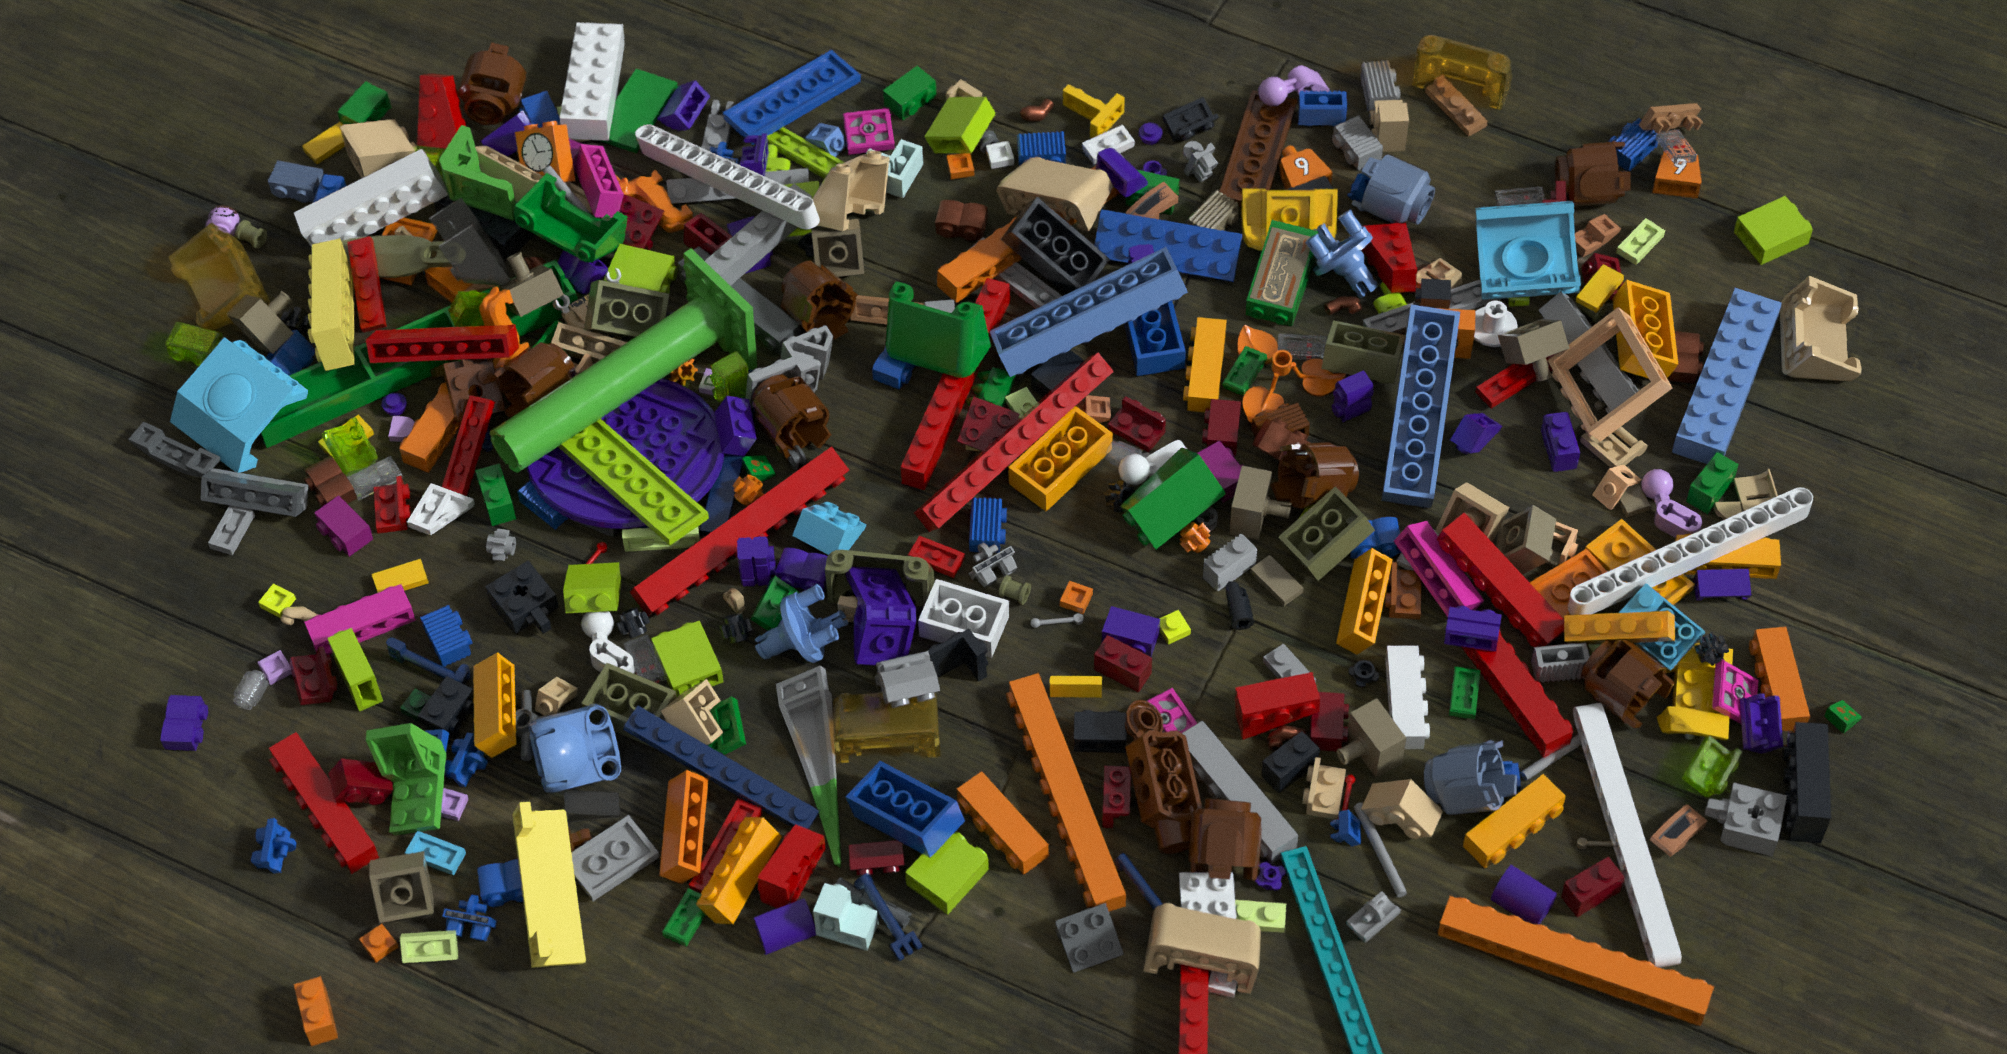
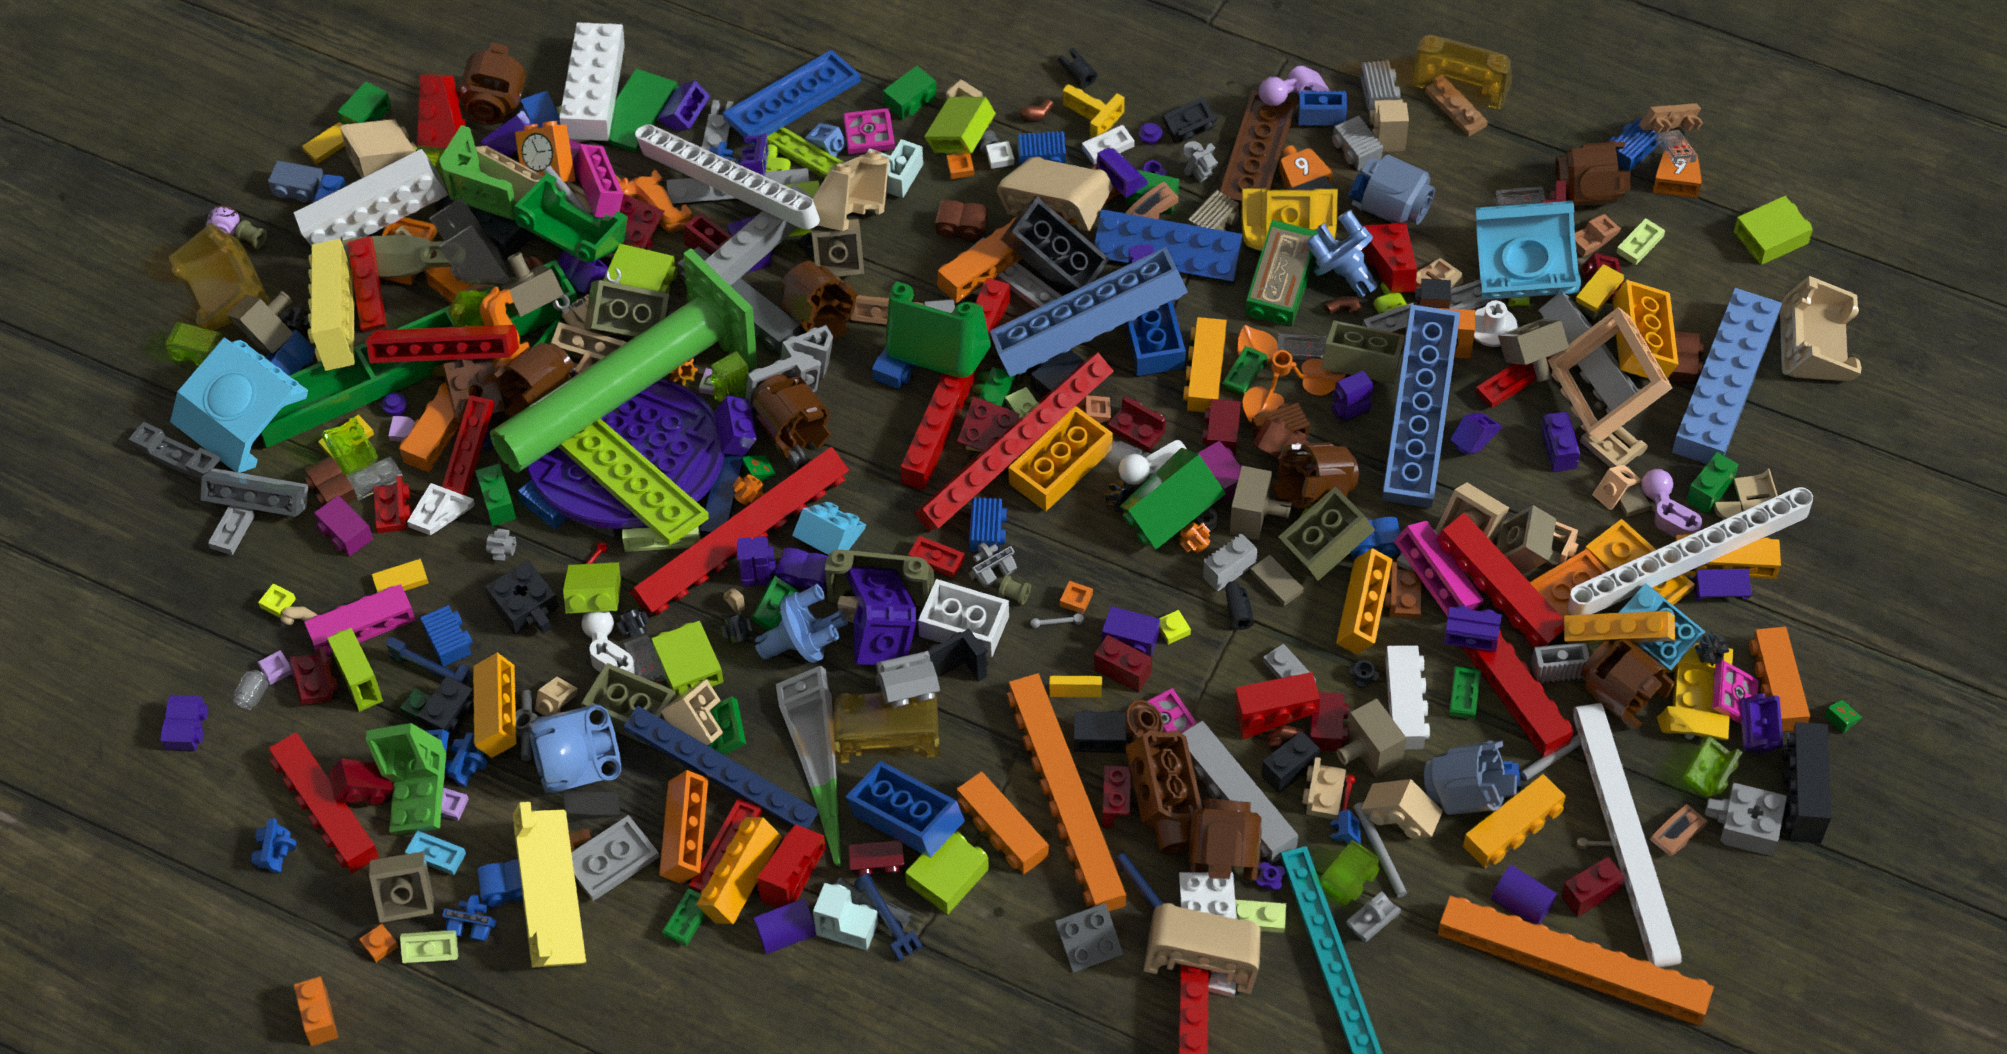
none -> black hinge [1057,47,1098,88]
none -> clear neon green brick [1320,840,1380,905]

